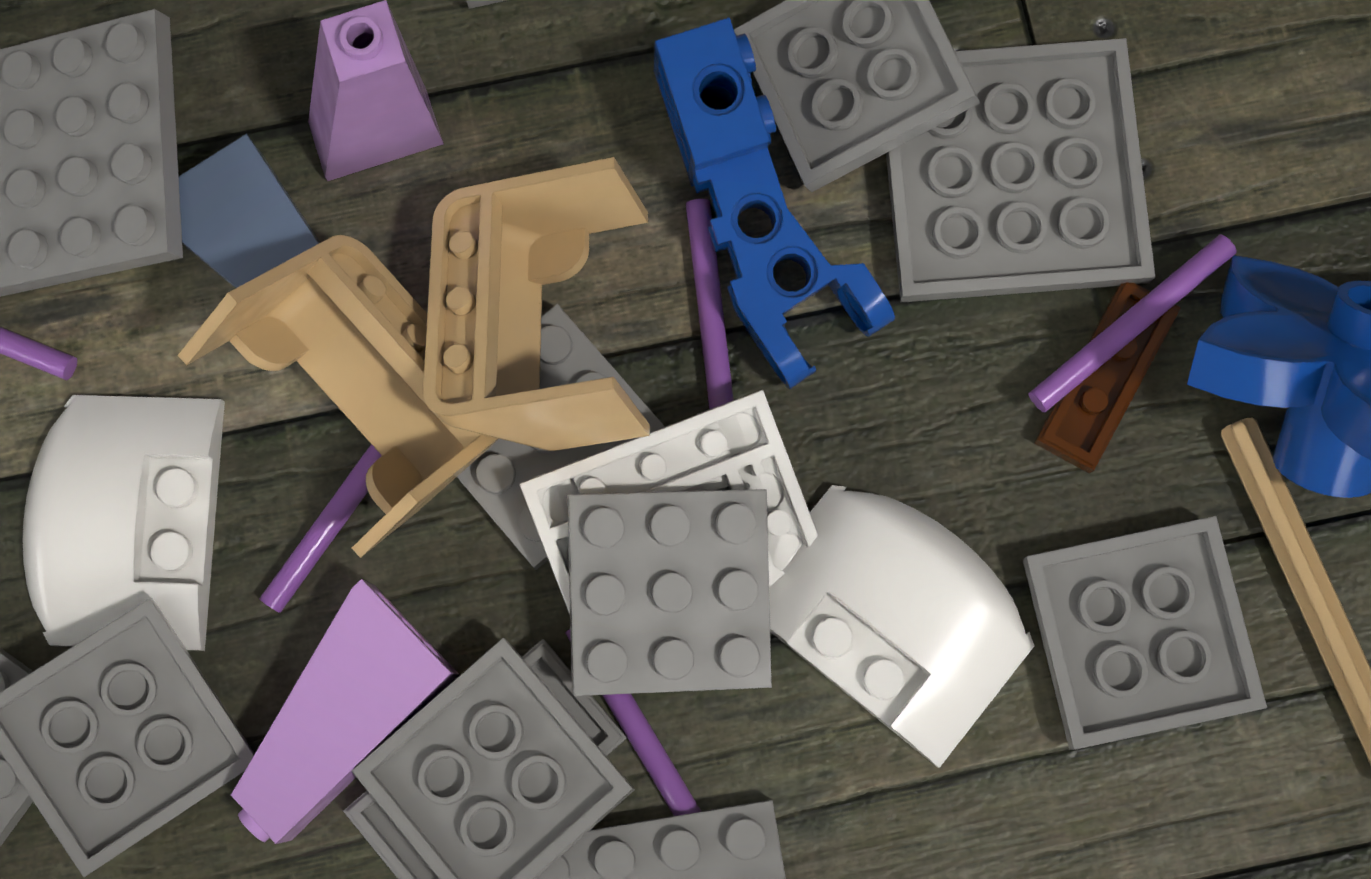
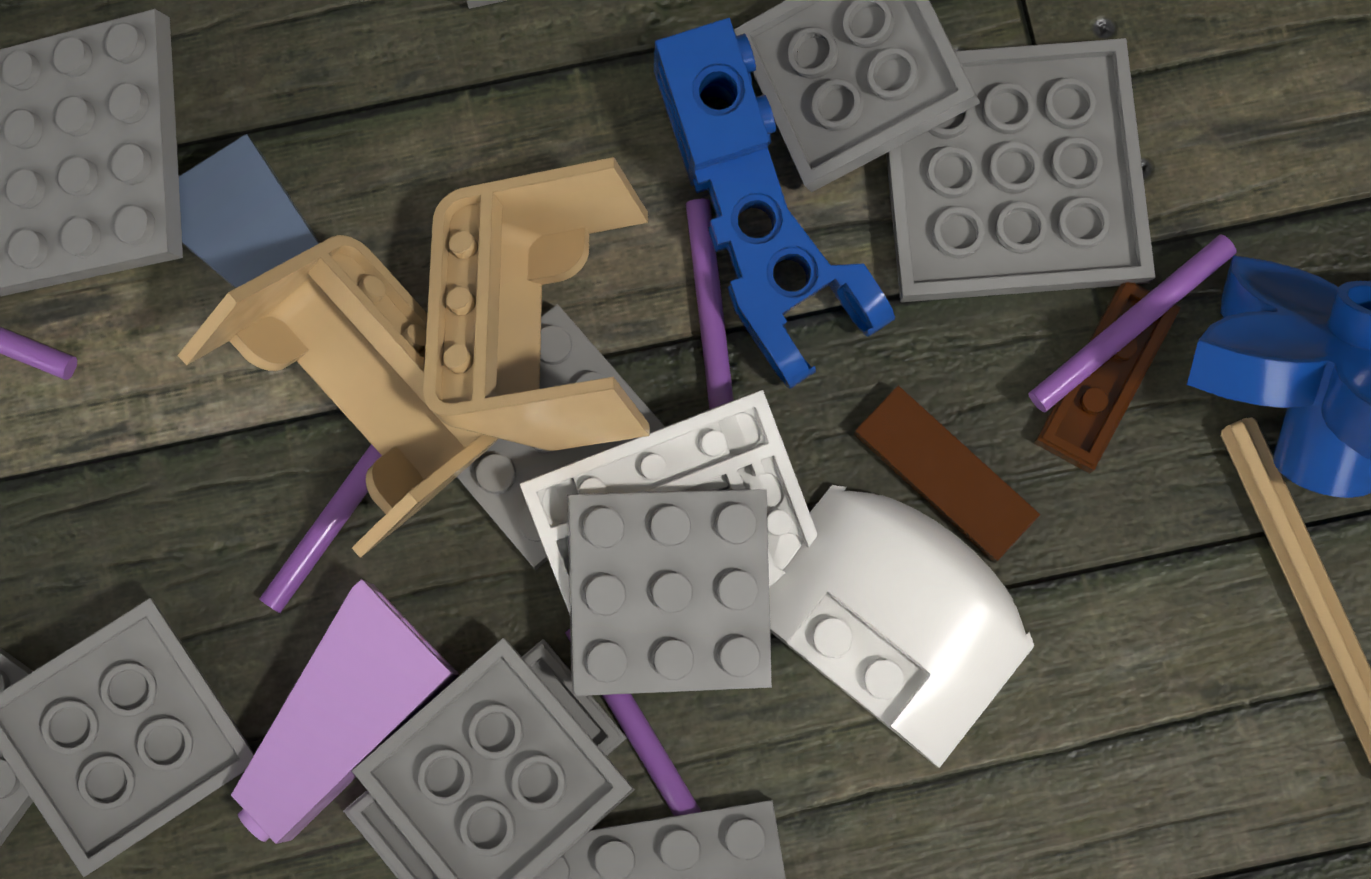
white slope [23,395,225,651] -> none
lavender slope [308,0,444,181] -> none
light grey plate [1022,516,1267,750] -> none
none -> reddish brown tile [854,385,1041,563]

